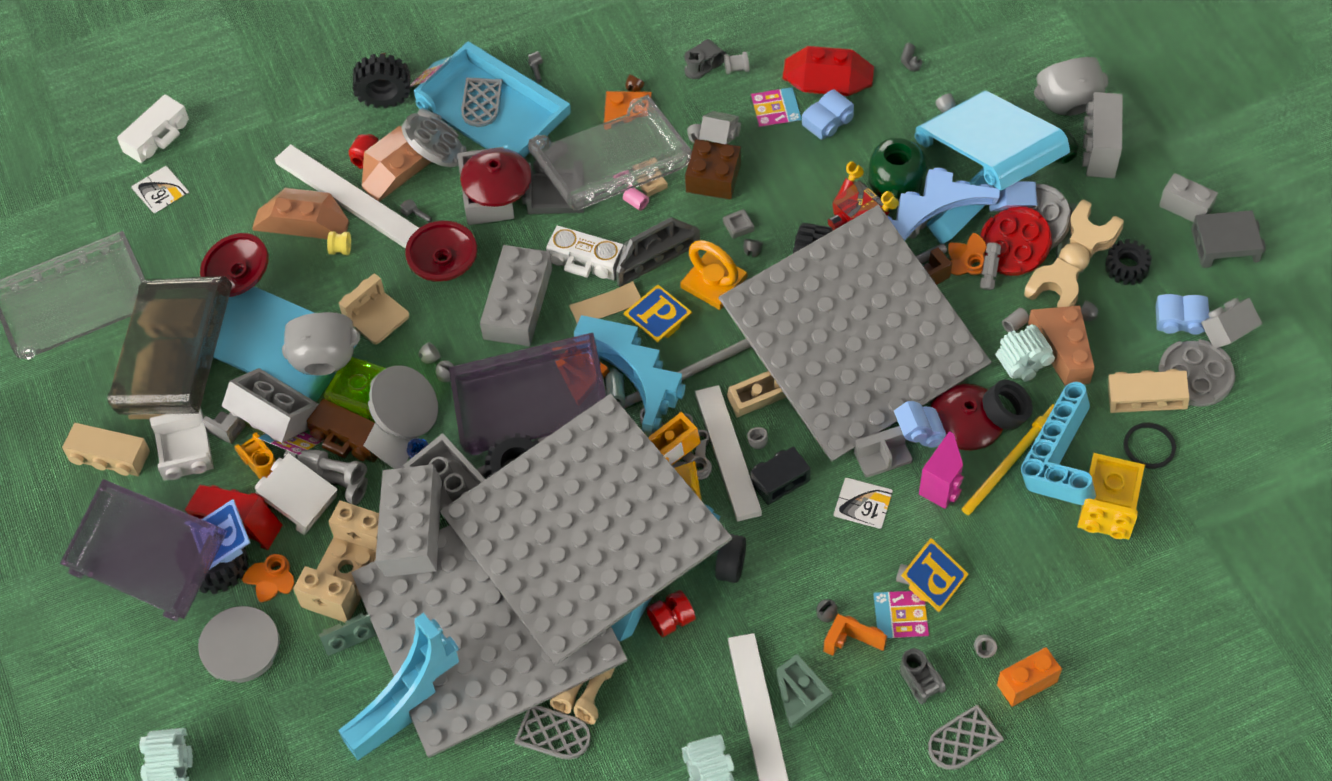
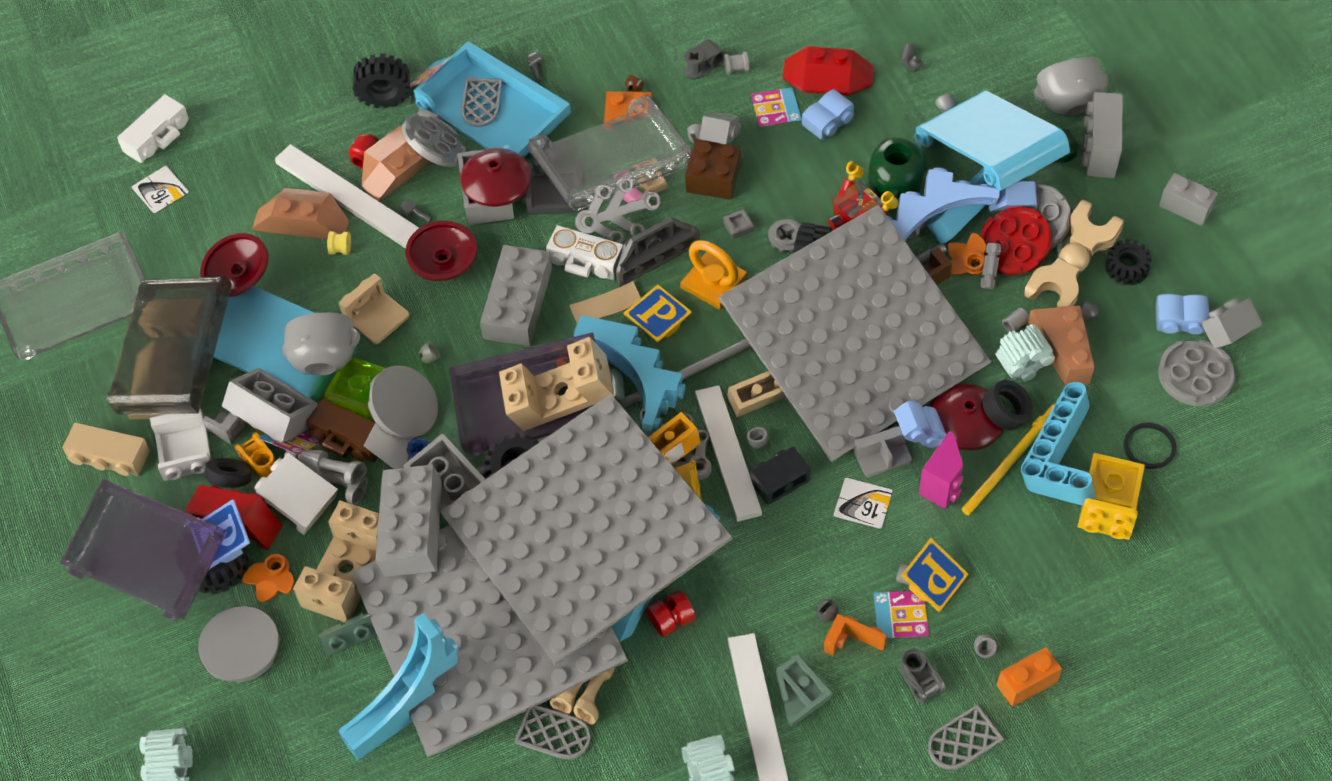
light grey hinge [435,360,456,382] -> none
black tyre [715,534,746,583] -> none
dark grey hinge [743,239,763,257] -> none
tan brick [1108,369,1189,413] -> none
dark grey panel [1191,210,1266,268] -> none
none -> black tyre [205,458,252,488]
none -> tan plate [499,337,615,431]
none -> light grey plant [575,178,661,244]
none -> light grey gear [768,219,801,253]

